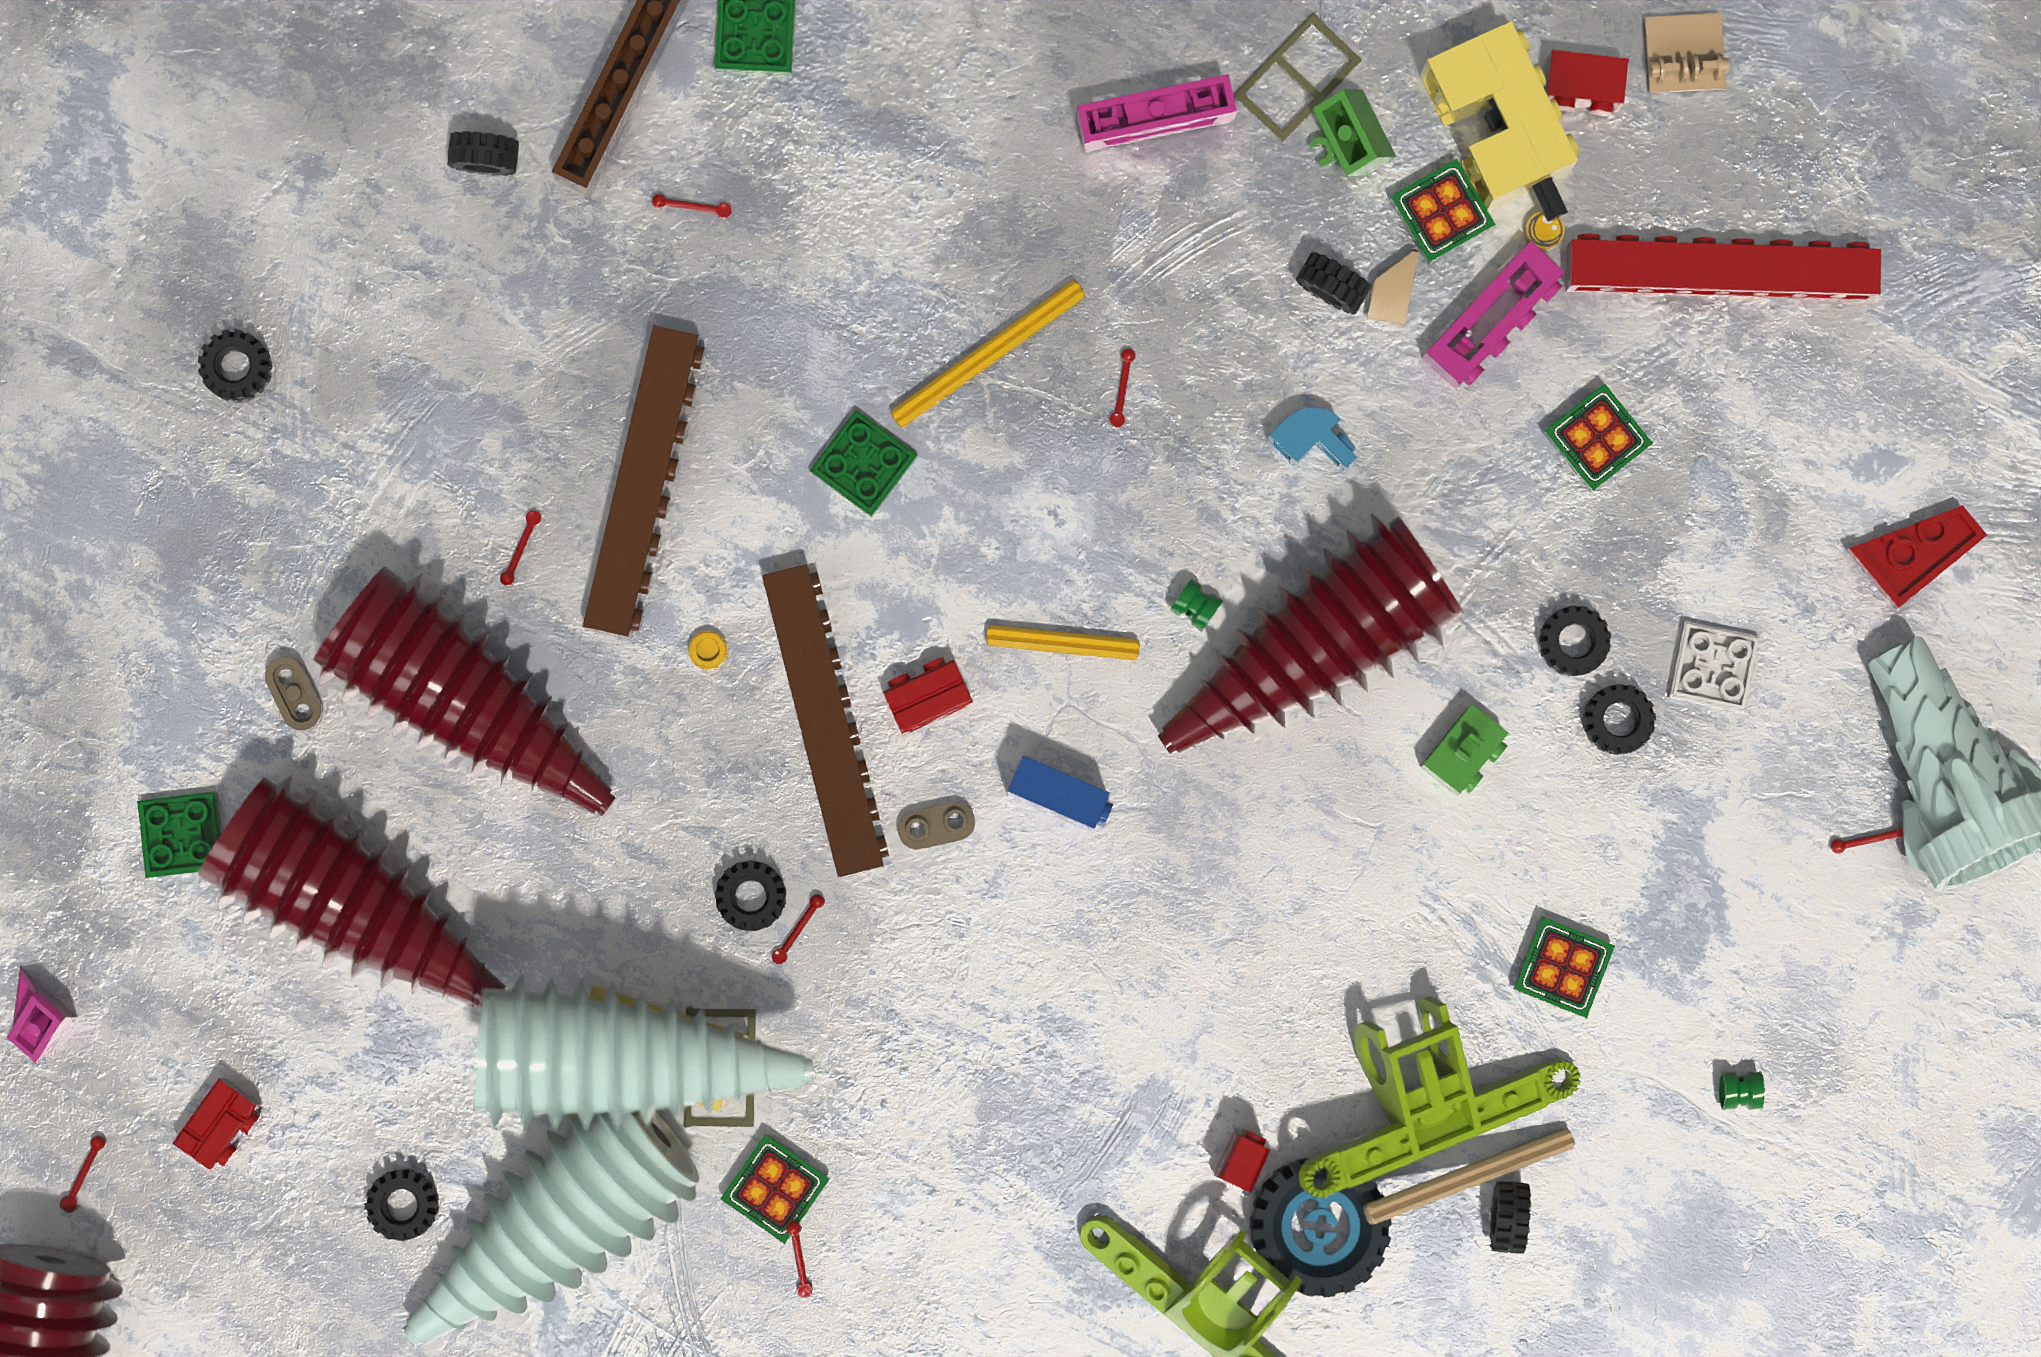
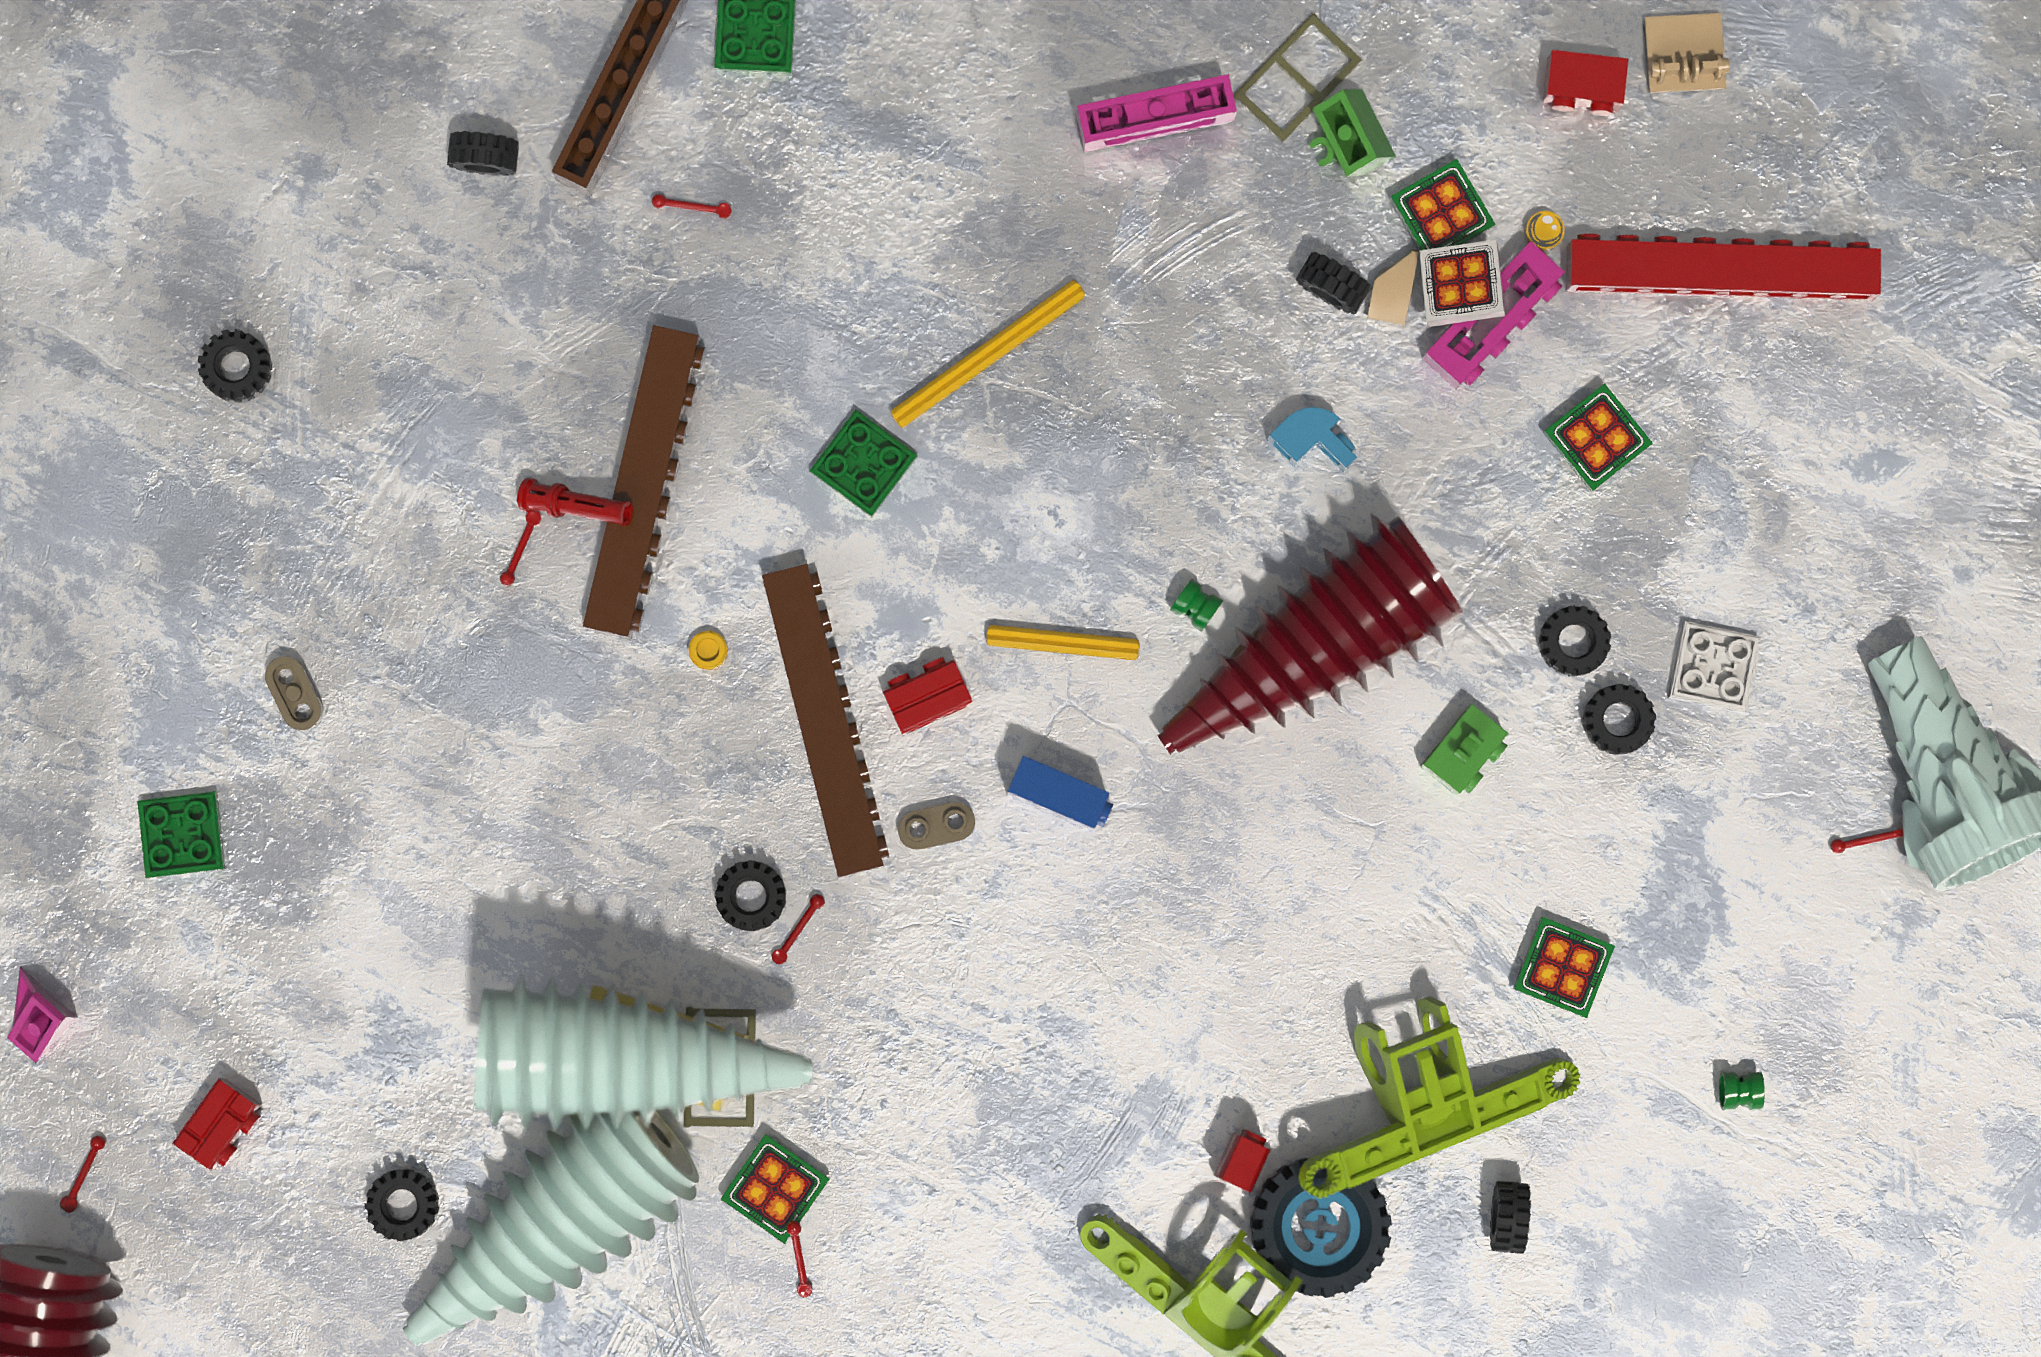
dark red cone [198,774,506,1009] -> none
dark red cone [313,566,616,816] -> none
red hinge [1110,348,1136,428] -> none
tan axle [1363,1129,1575,1224] -> none
light yellow piece [1420,21,1579,222] -> none
red wing [1846,505,1987,610] -> none
none -> red pin [517,477,633,526]
none -> tile [1419,239,1505,327]

